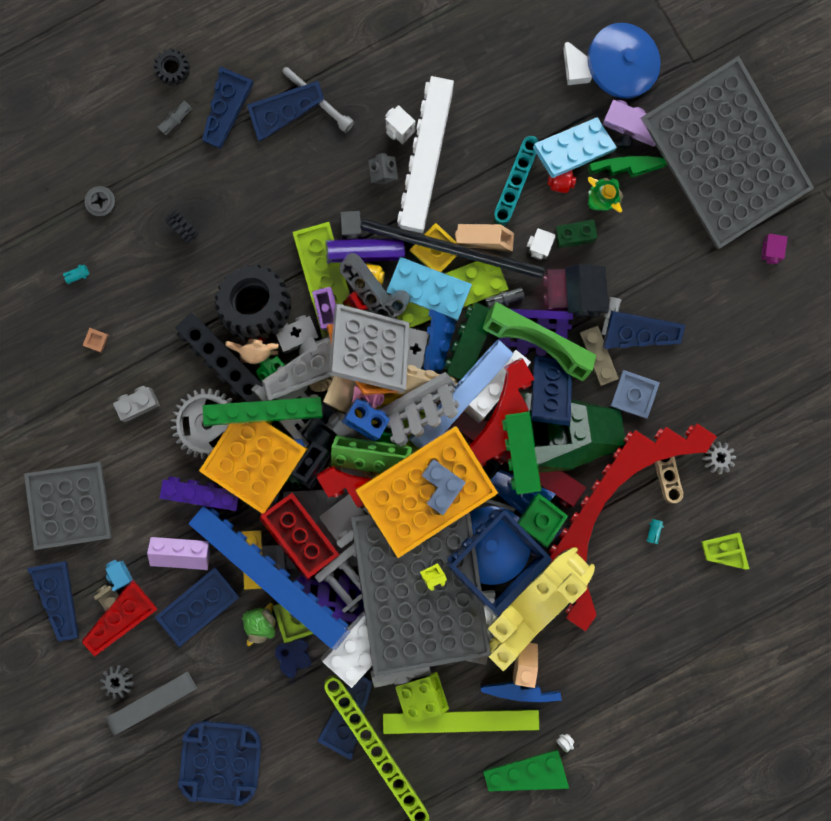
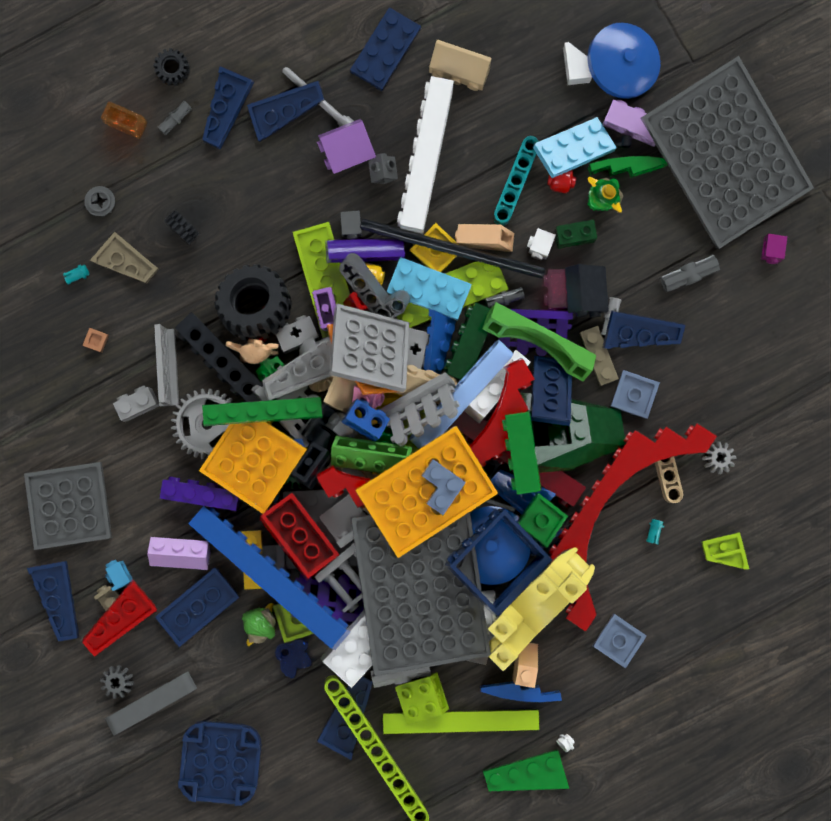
white brick [385,105,415,144] -> none
neon yellow tile [420,563,447,591] -> none
none -> dark tan wing [90,232,159,284]
none -> clear orange brick [101,101,148,139]
none -> light grey fence [154,324,179,407]
none -> medium lavender brick [317,119,376,174]
none -> dark blue plate [350,7,421,91]
none -> tan slope [429,40,491,91]
none -> sand blue plate [592,613,646,668]
none -> dark grey piece [660,255,720,293]

